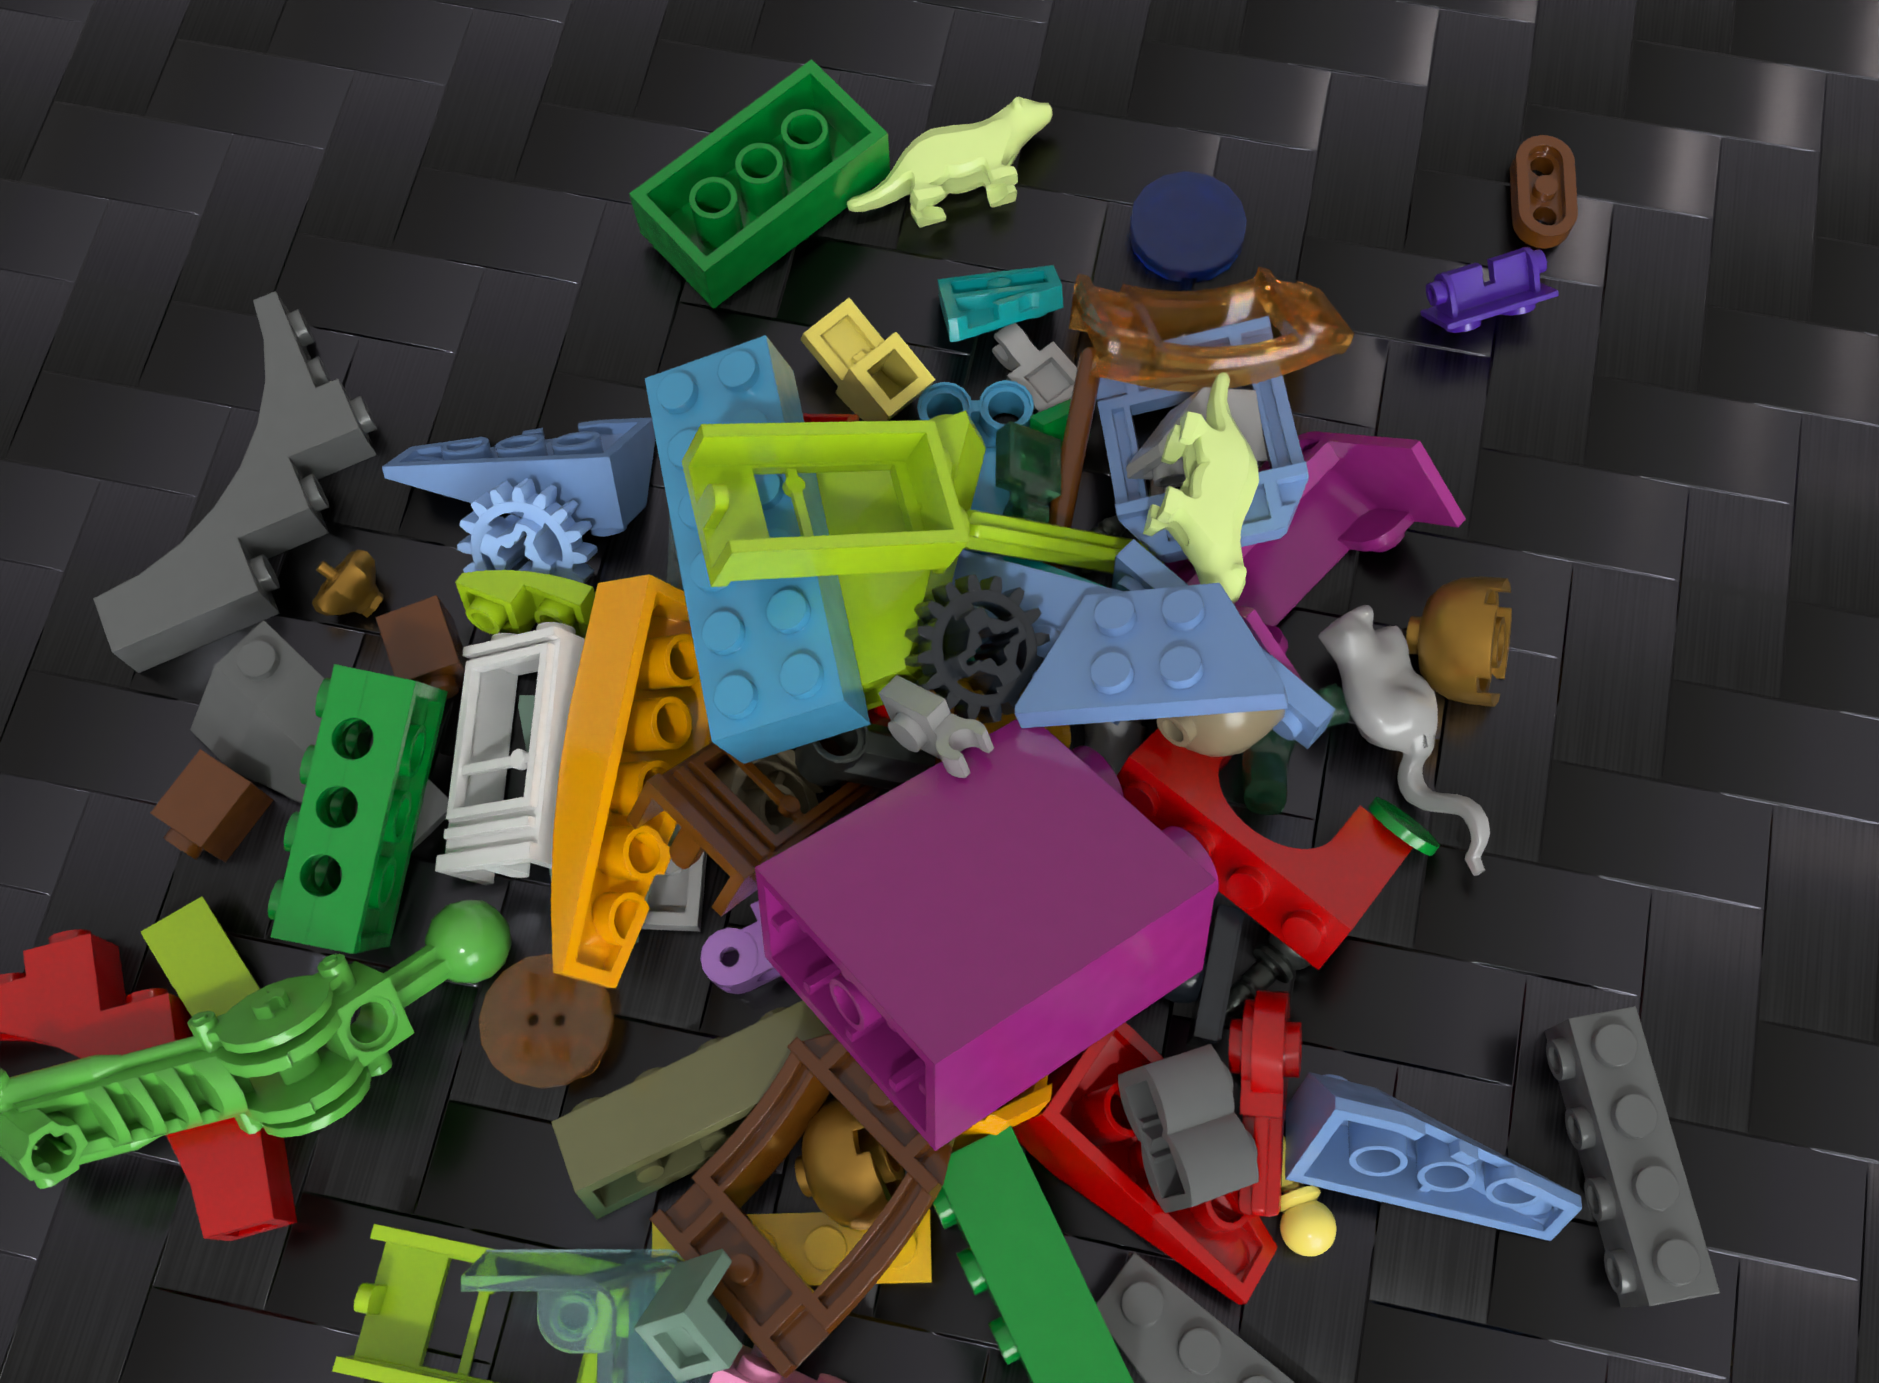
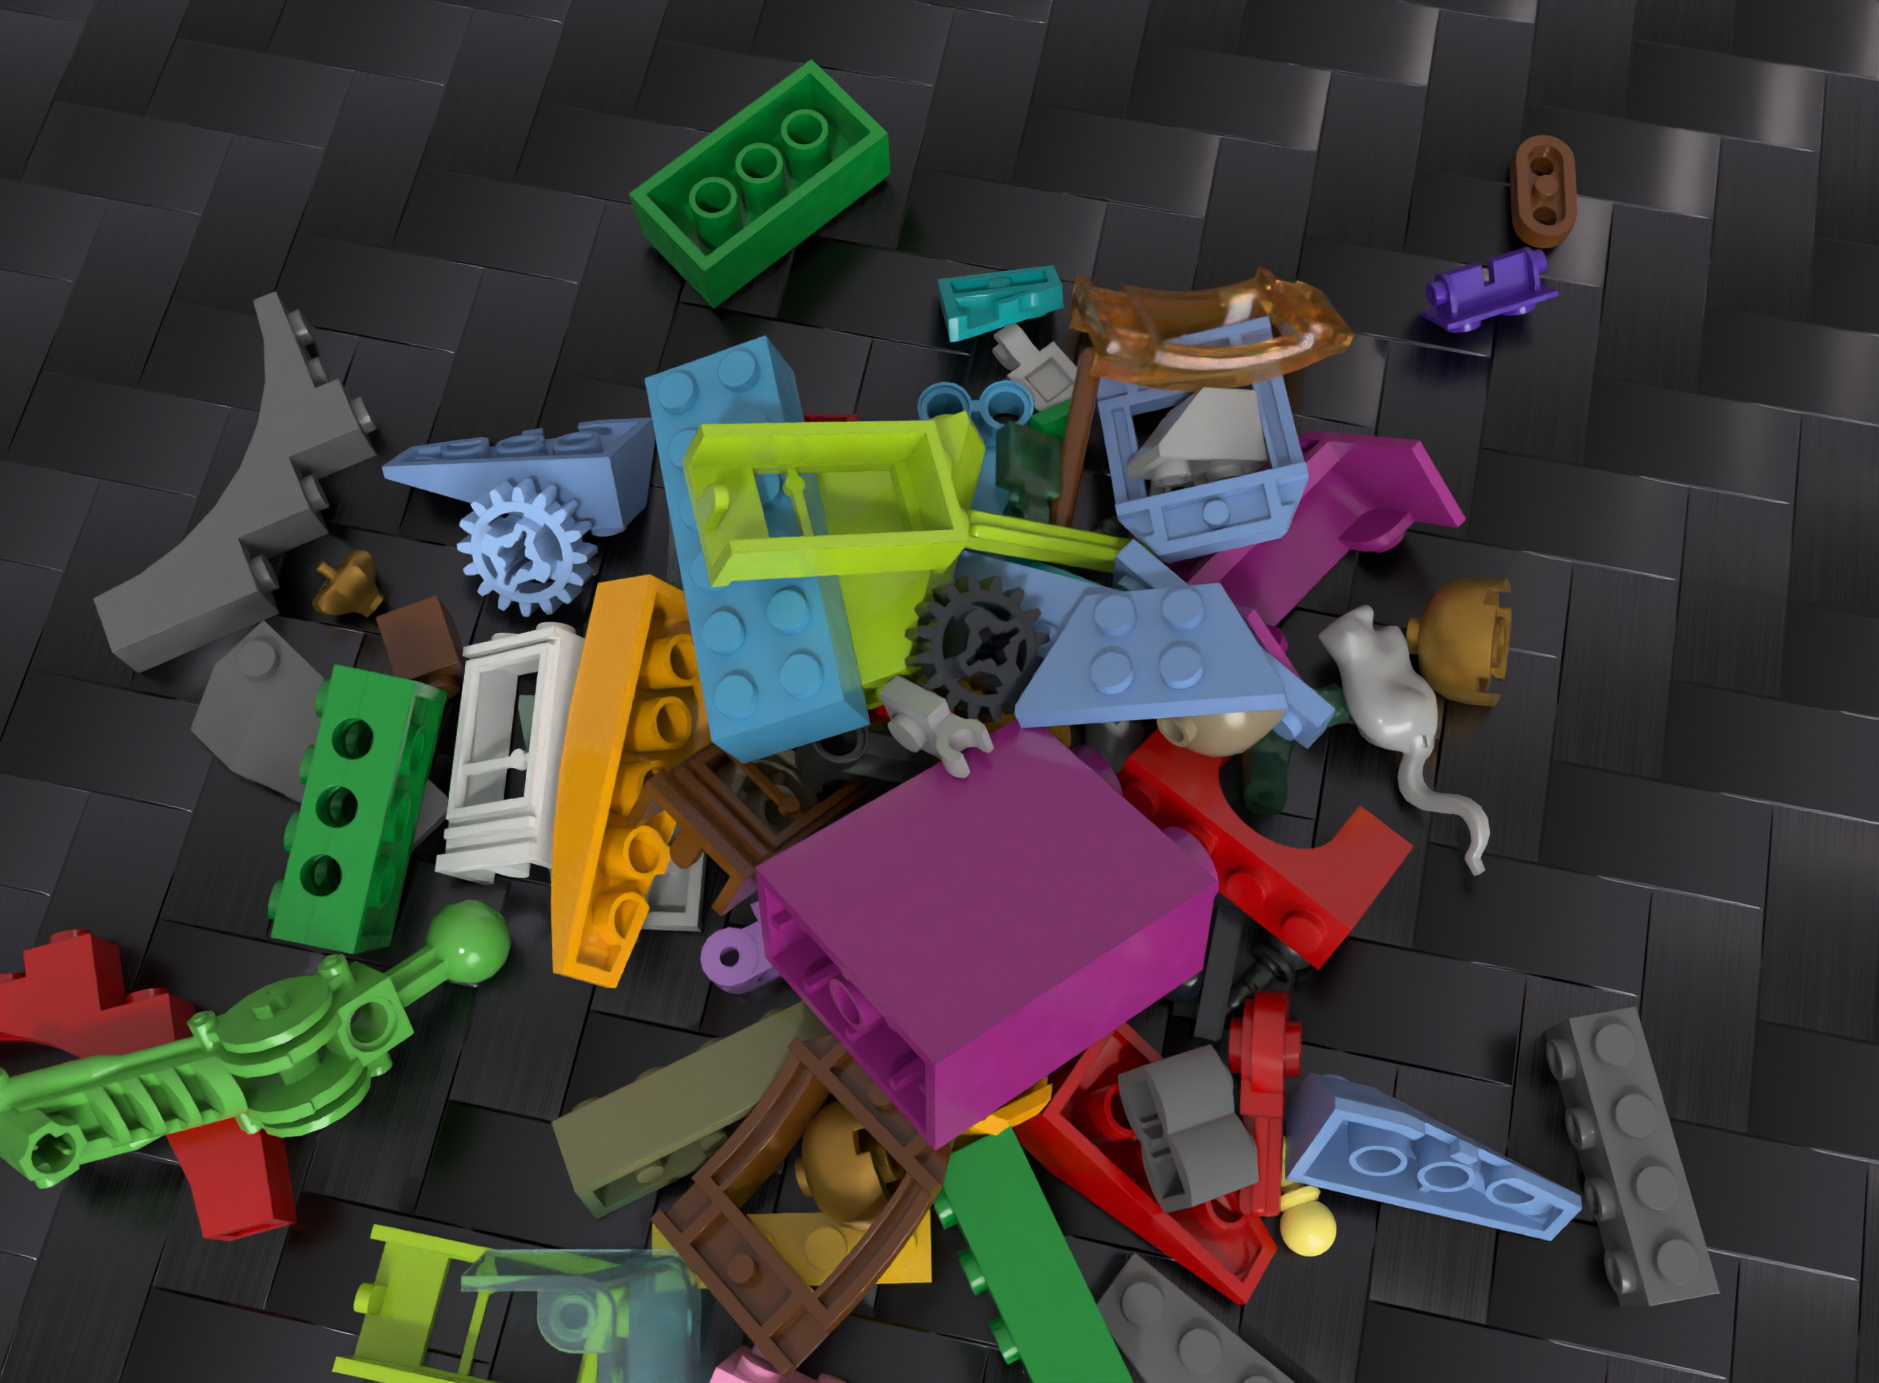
lime slope [141,896,260,1017] -> none
reddish brown brick [150,749,273,863] -> none
lime slope [455,570,595,639] -> none
clear orange plate [479,953,614,1089] -> none
sand green panel [634,1249,743,1383] -> none
light yellow brick [800,298,935,421] -> none
yellowish green animal [847,97,1053,228] -> none
clear blue tile [1129,171,1247,282] -> none
yellowish green animal [1143,372,1259,604] -> none
green wheel [1368,797,1440,856] -> none

